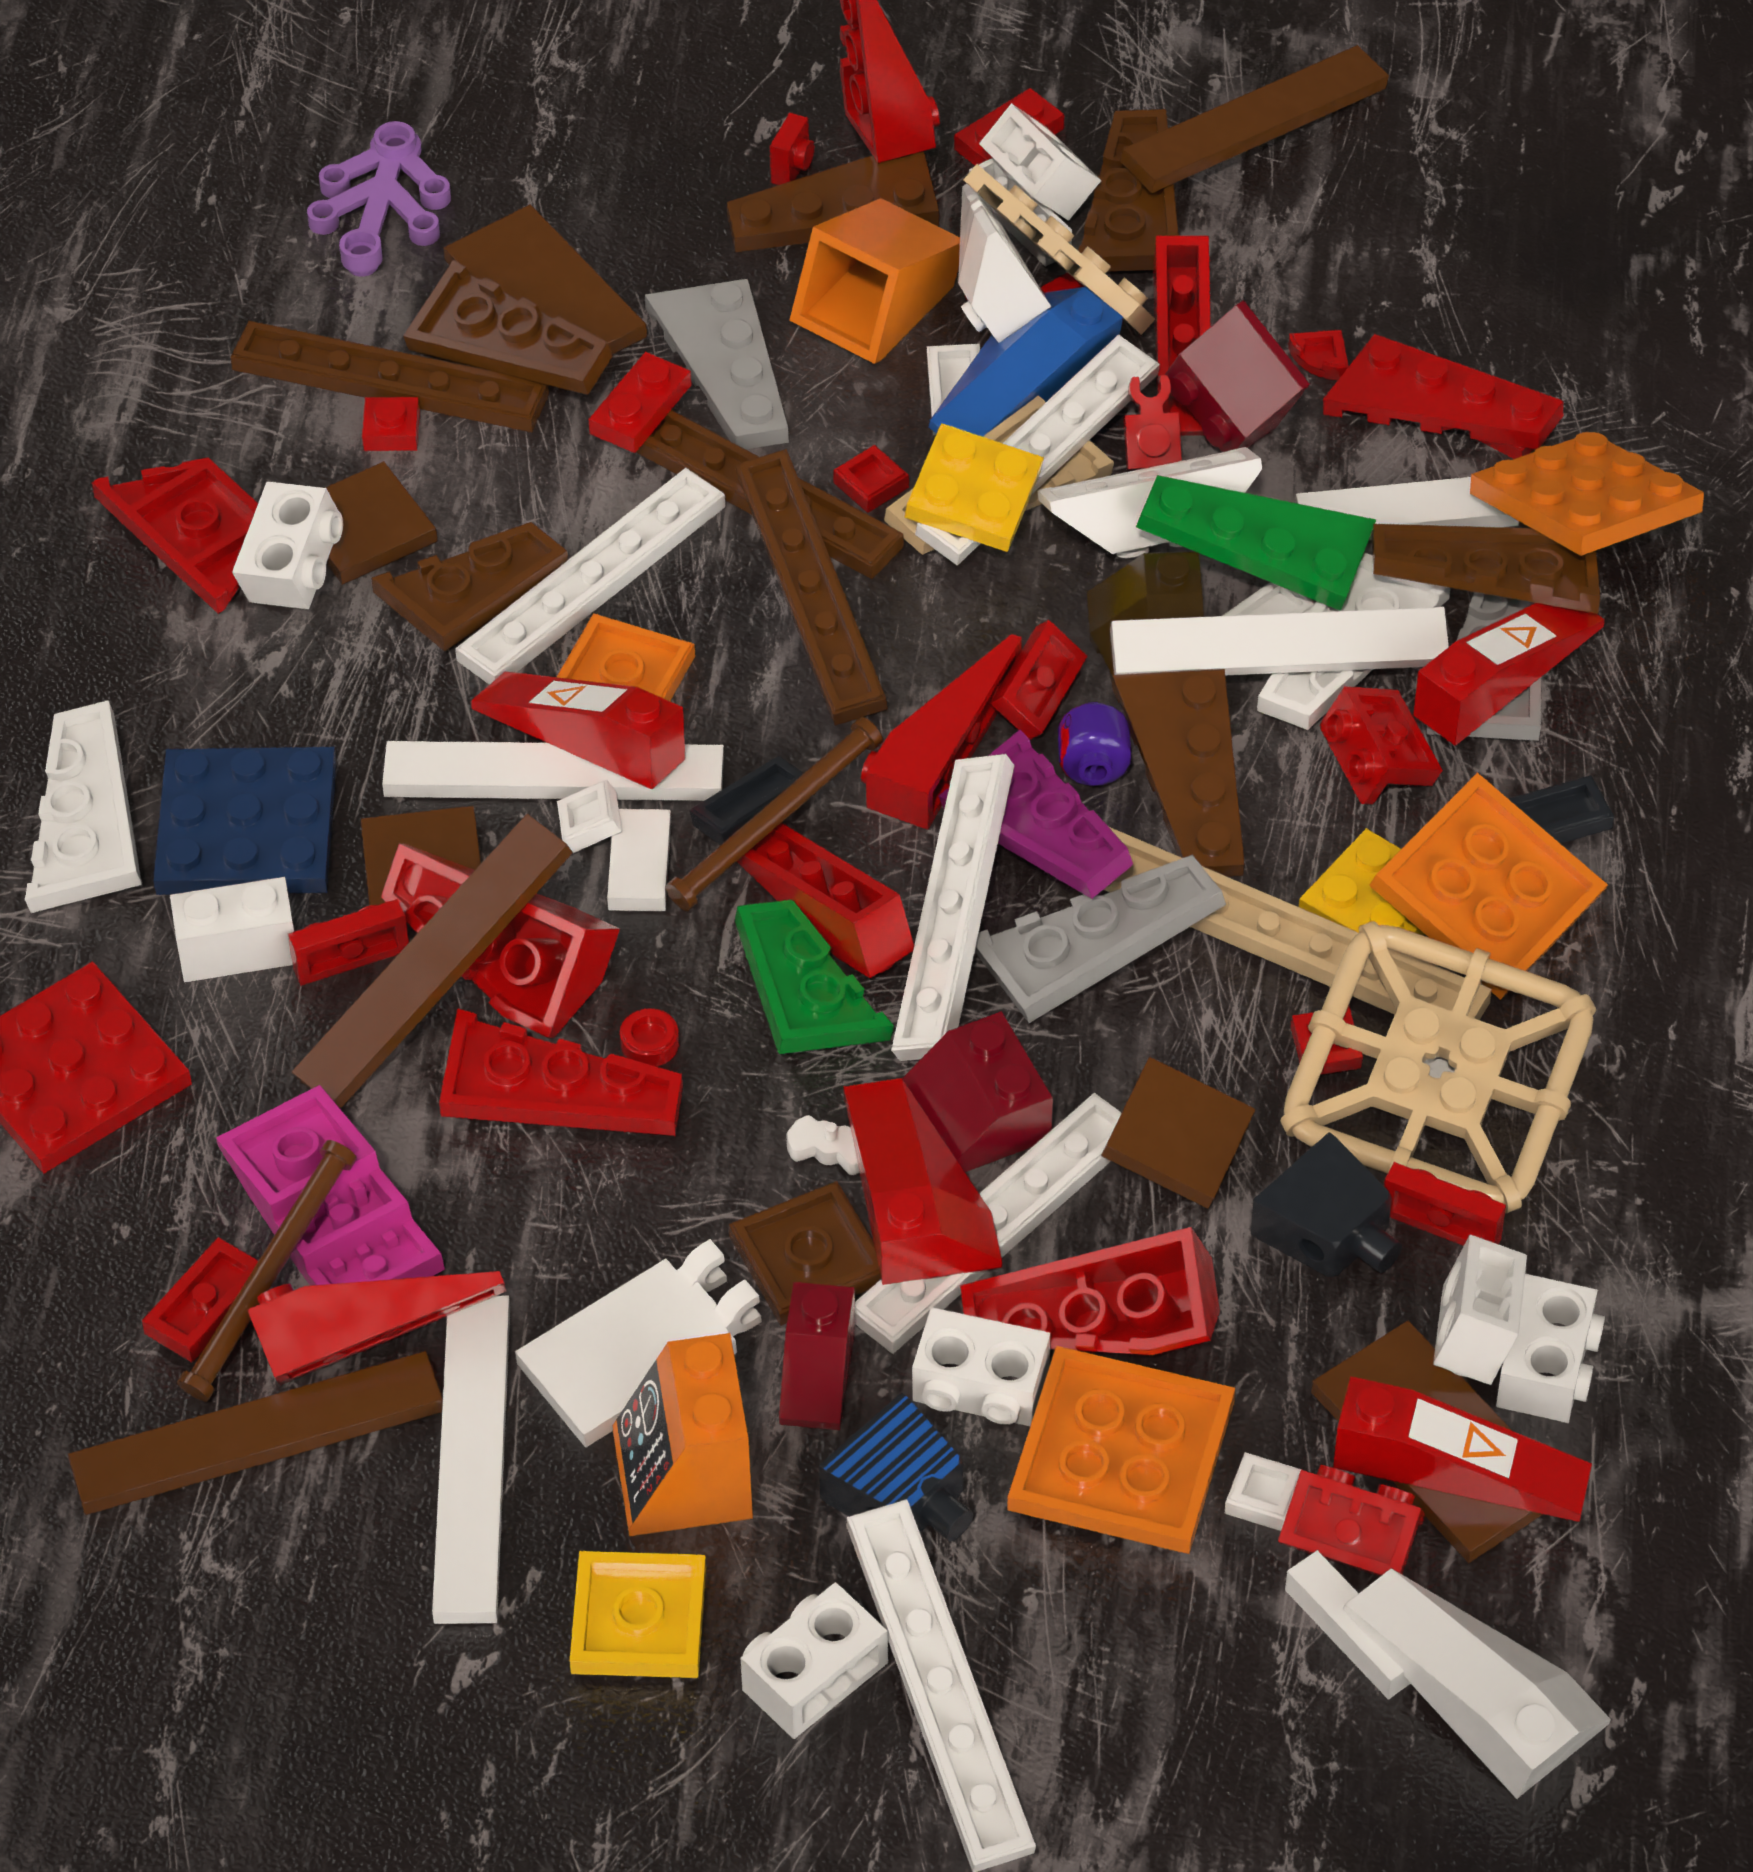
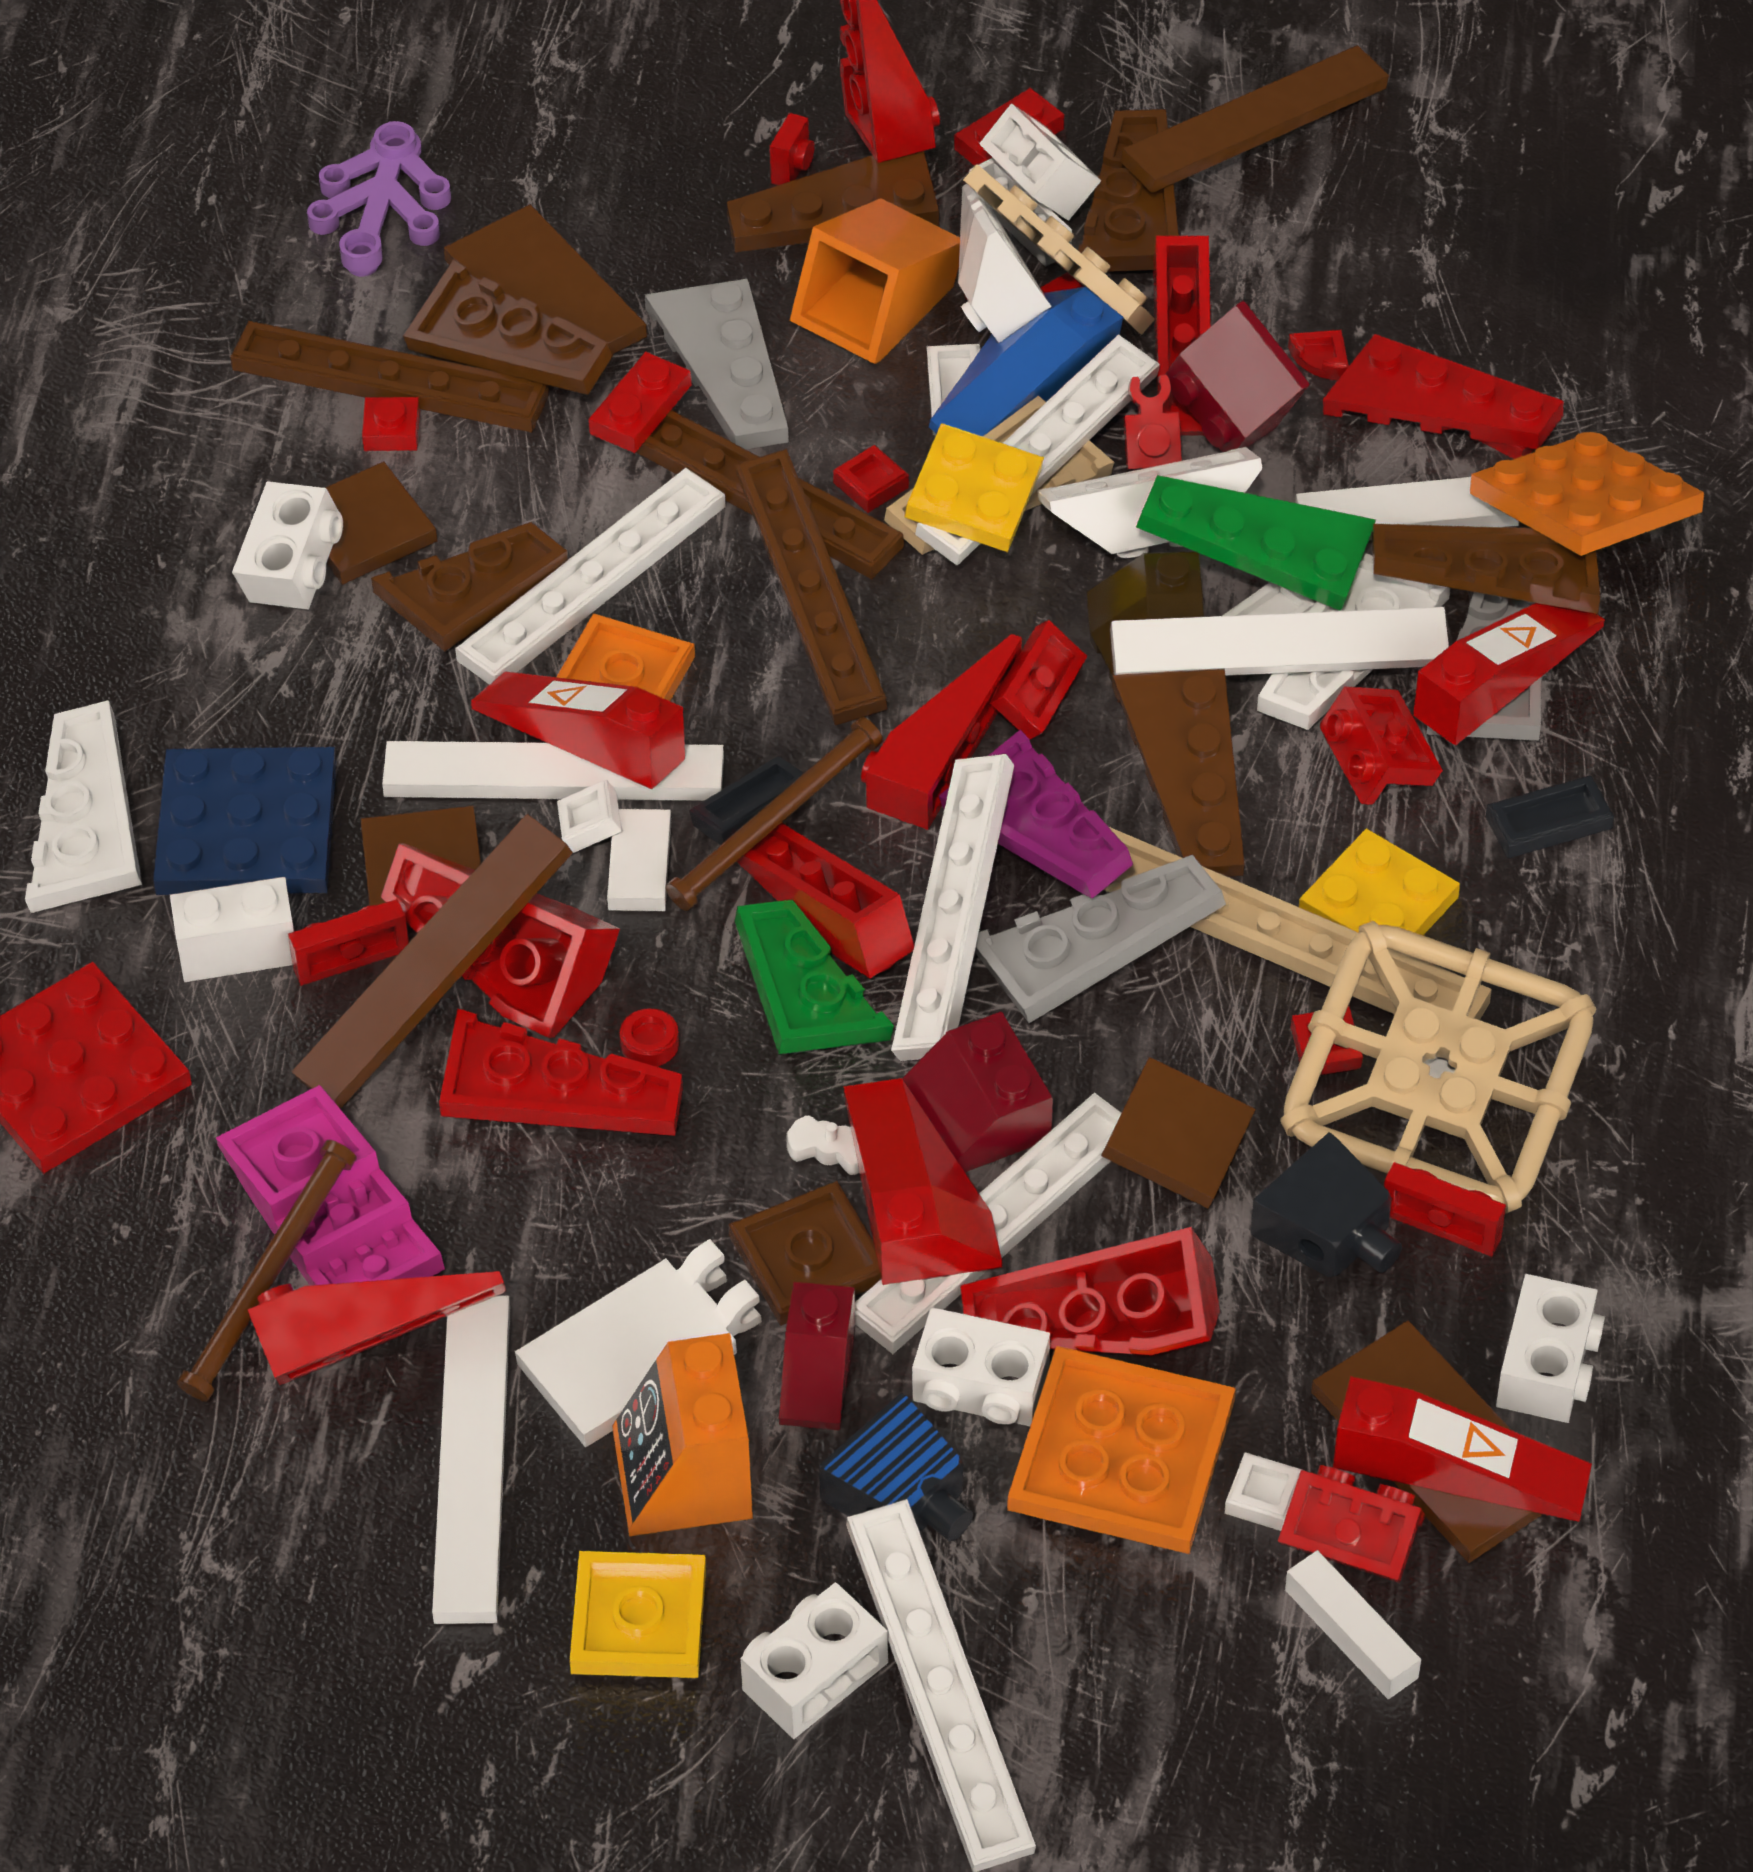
reddish brown tile [68,1351,443,1515] -> none
red wing [91,457,258,614] -> none
red plate [142,1237,258,1362] -> none
dark purple head [1058,702,1131,786] -> none
white wedge [1343,1568,1611,1799] -> none
orange plate [1369,772,1608,1000] -> none
white brick [1433,1234,1527,1385] -> none

